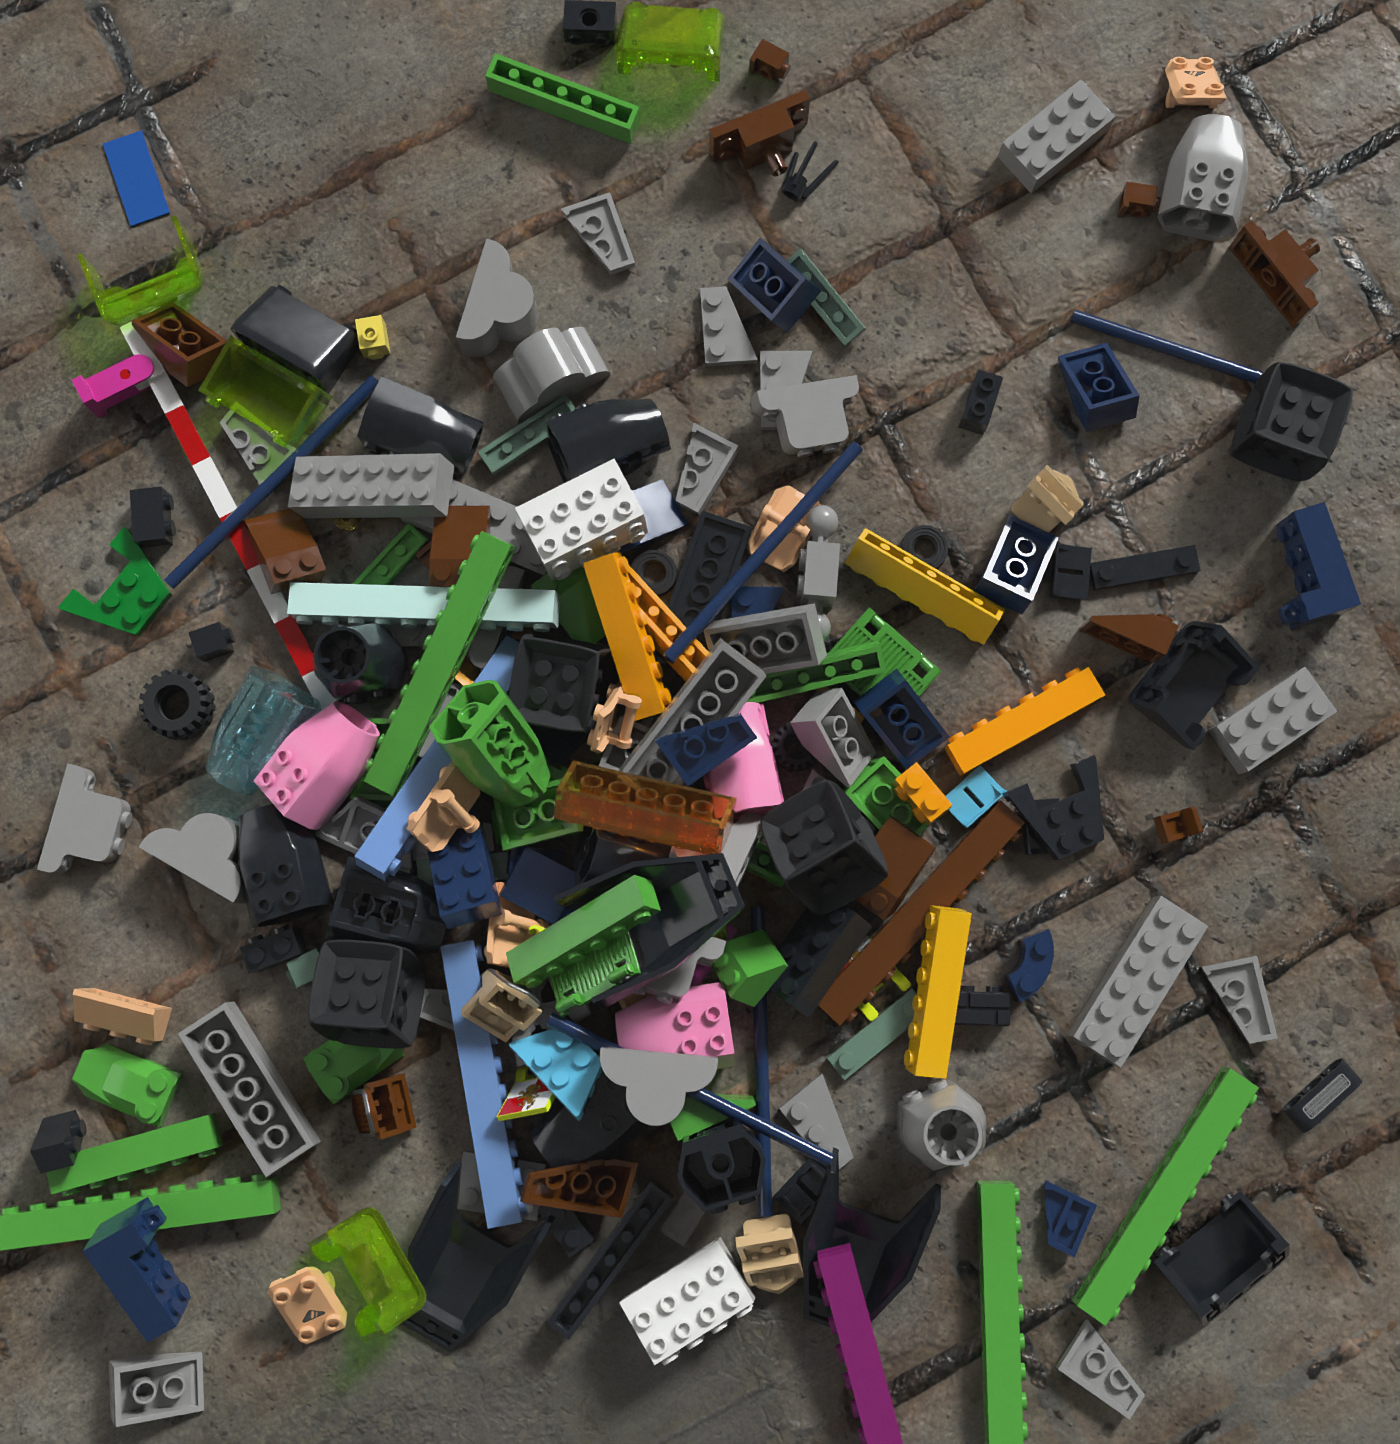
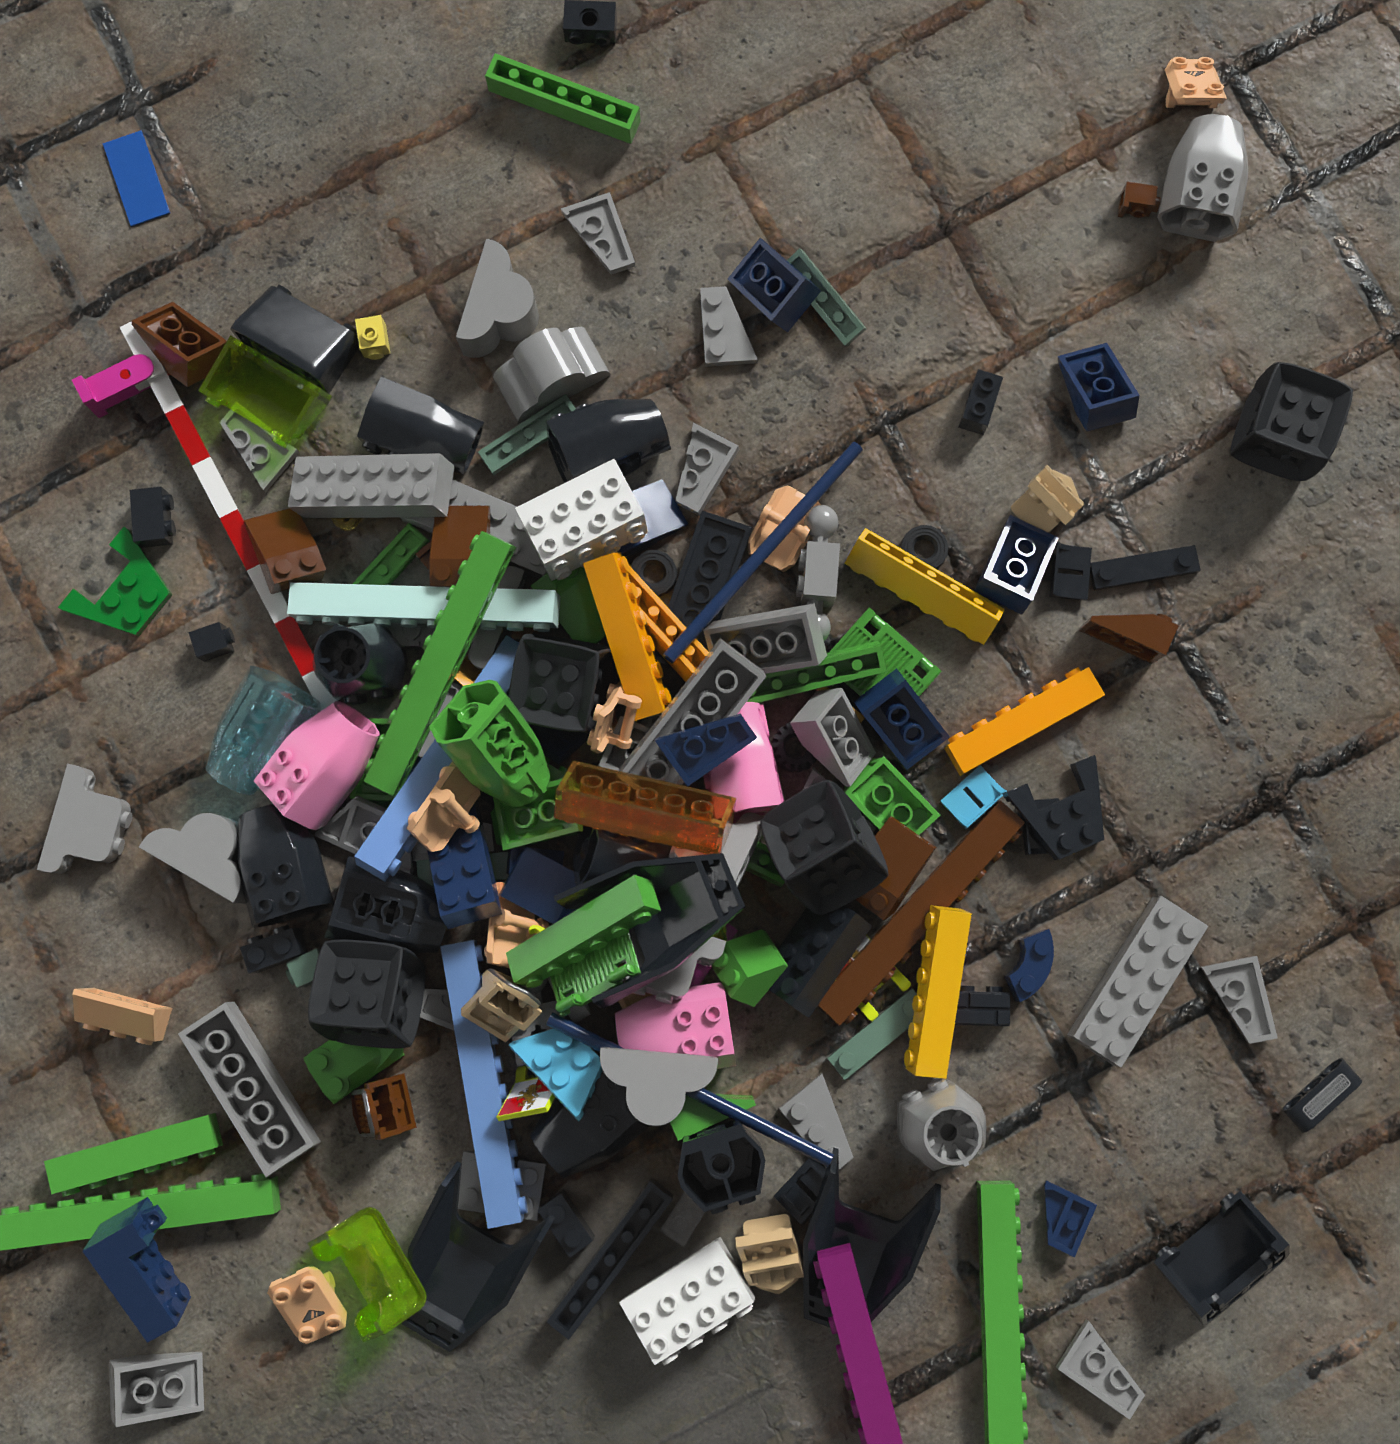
black brick [30,1110,87,1174] -> none
bright green slope [72,1043,184,1127] -> none
clear neon green windscreen [77,215,203,325] -> none
black tyre [138,669,216,740] -> none
dark blue piece [164,375,378,589] -> none
reddish brown wedge [520,1157,638,1218] -> none
clear neon green windscreen [616,2,725,82] -> none
reddish brown brick [709,90,810,177] -> none
dark blue wing [732,586,784,618] -> none
reddish brown brick [749,38,791,82] -> none
light grey brick [750,375,859,458] -> none
dark blue piece [751,907,772,1217] -> none
light grey wing [760,351,812,430] -> none
black plant [781,141,839,201] -> none
light orange brick [893,762,952,827] -> none
light grey brick [997,79,1115,194] -> none
dark blue piece [1070,309,1264,383] -> none
bright green brick [1071,1067,1259,1326] -> none
black windscreen [1128,621,1260,750] -> none
reddish brown bracket [1153,806,1203,844] -> none
light grey brick [1207,667,1338,775] -> none
reddish brown brick [1228,221,1320,328] -> none
dark blue hinge [1276,502,1361,630] -> none

